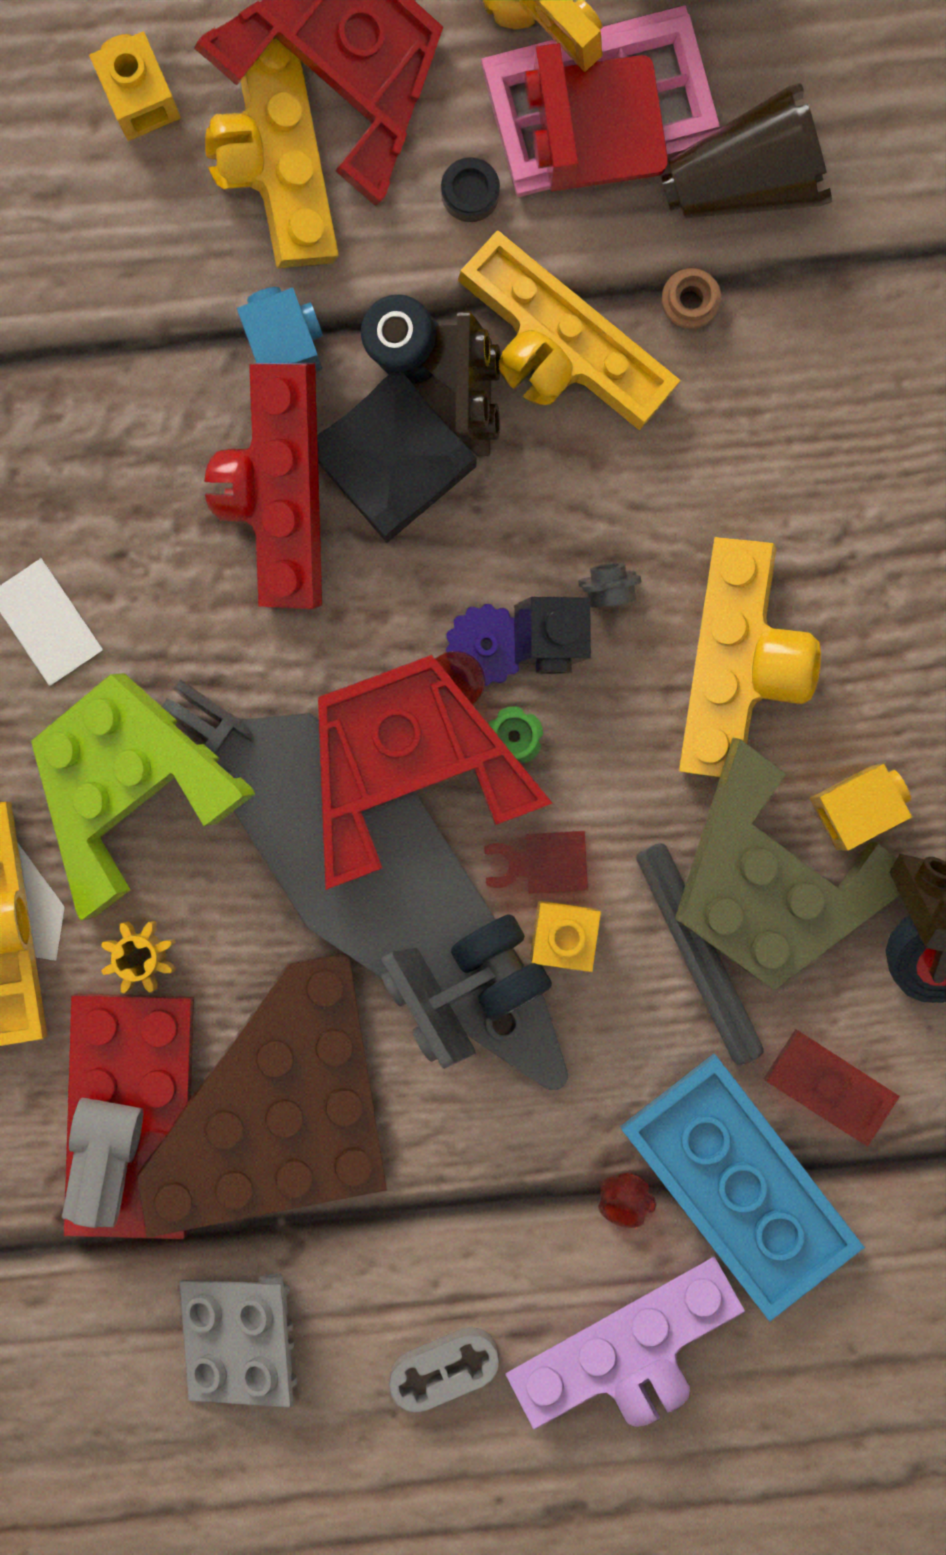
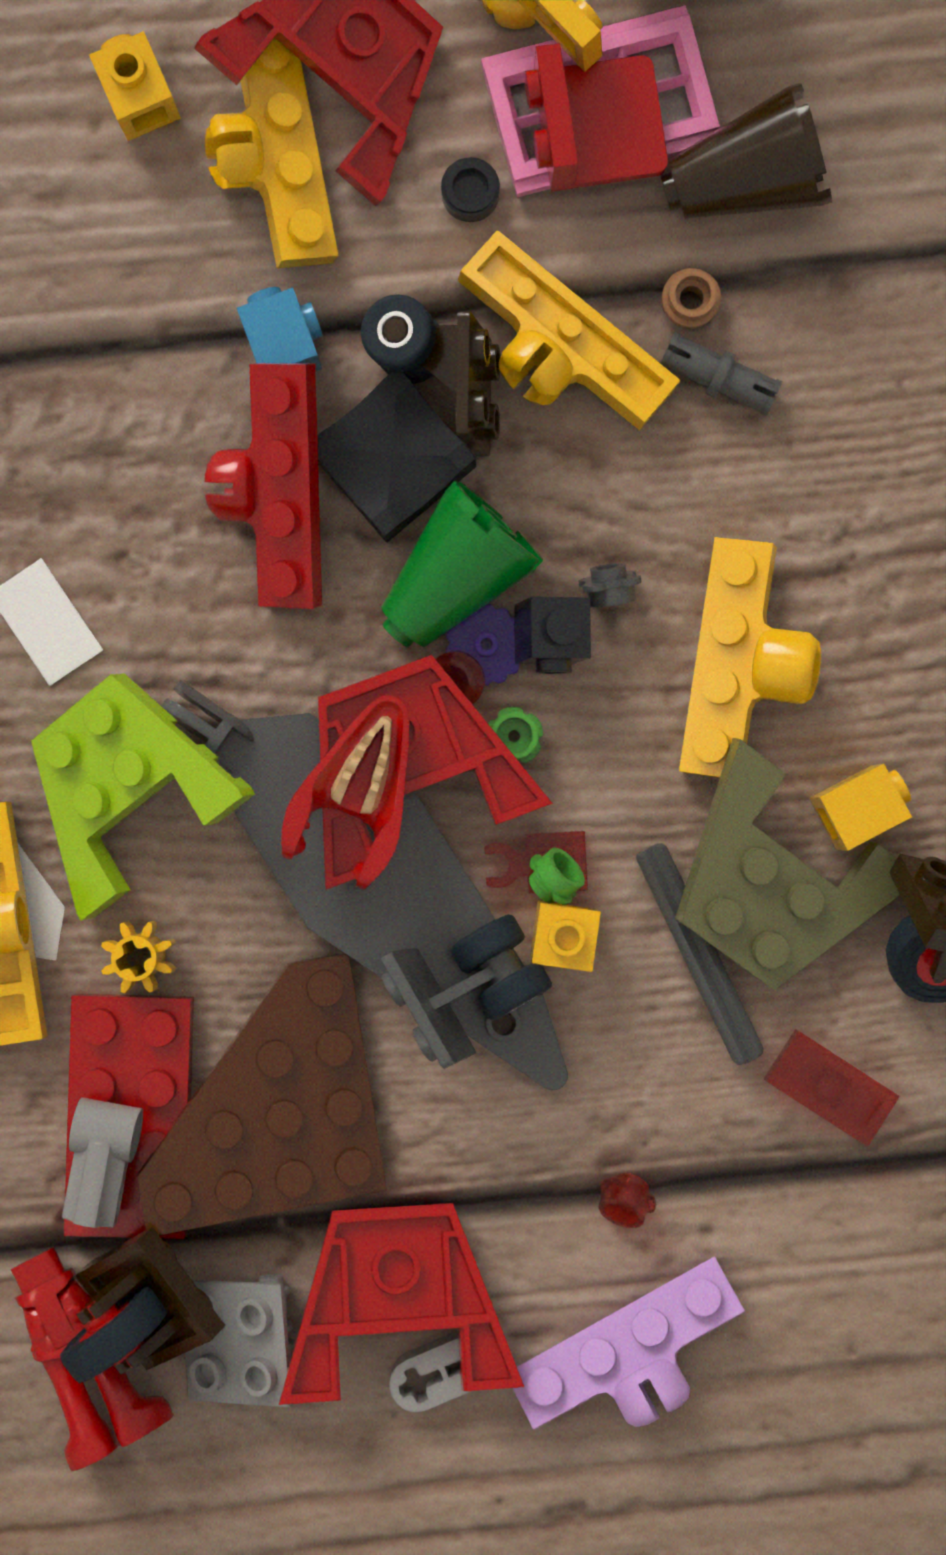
dark azure plate [620,1053,865,1322] -> none
none -> red piece [11,1247,174,1472]
none -> dark brown plate [60,1227,226,1383]
none -> red wing [279,1203,524,1405]
none -> red animal [281,695,409,890]
none -> green cone [381,480,543,648]
none -> bright green plate [529,848,585,905]
none -> dark grey pin [660,332,783,416]

